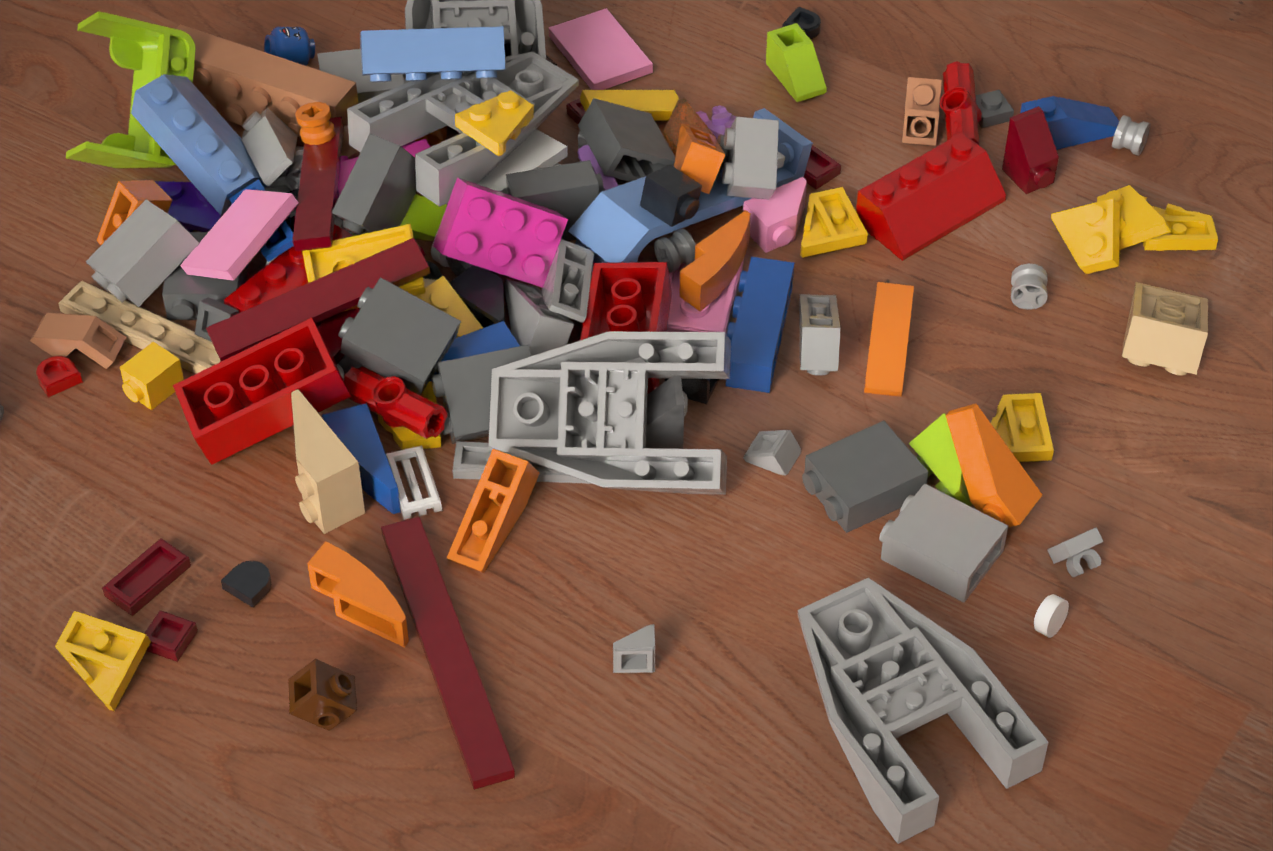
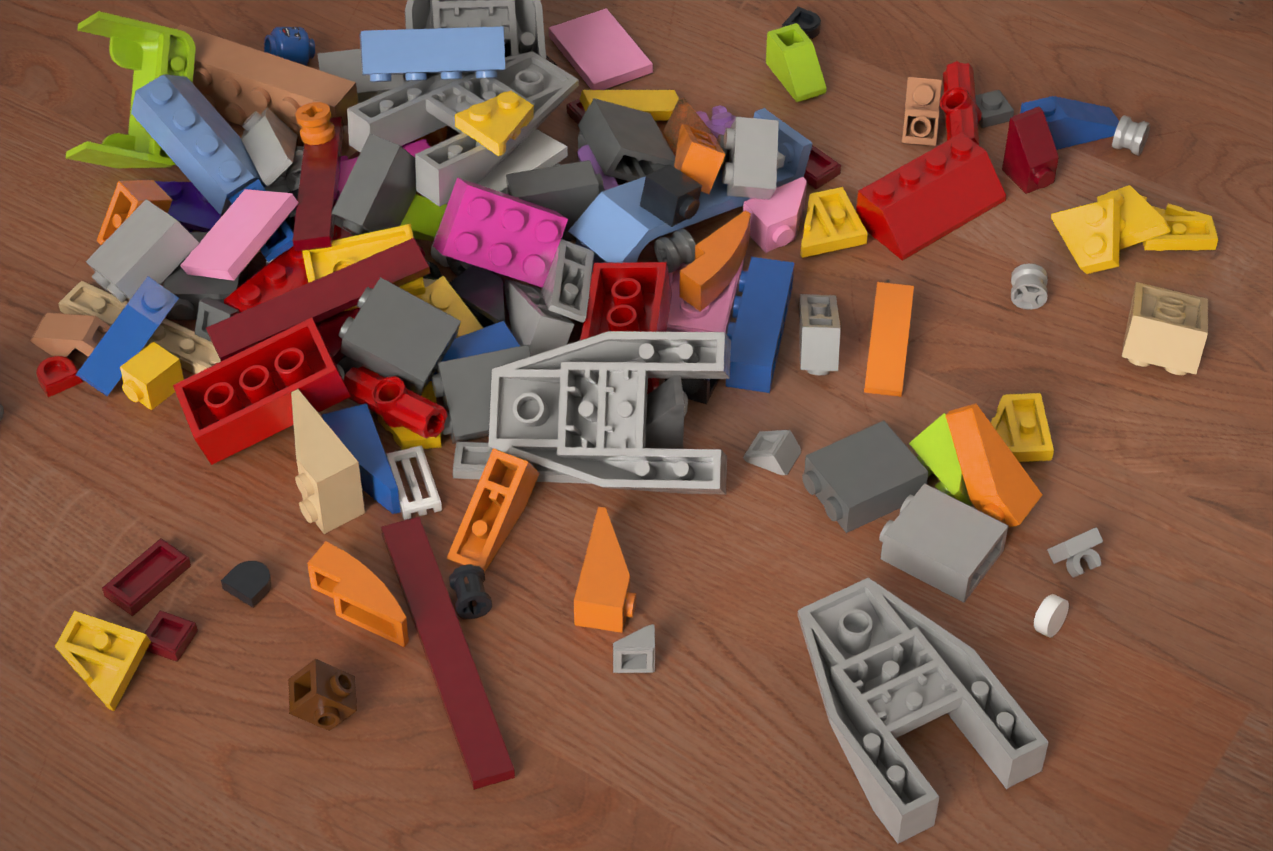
none -> blue slope [76,276,179,396]
none -> black bush [449,564,492,619]
none -> orange slope [574,506,637,633]

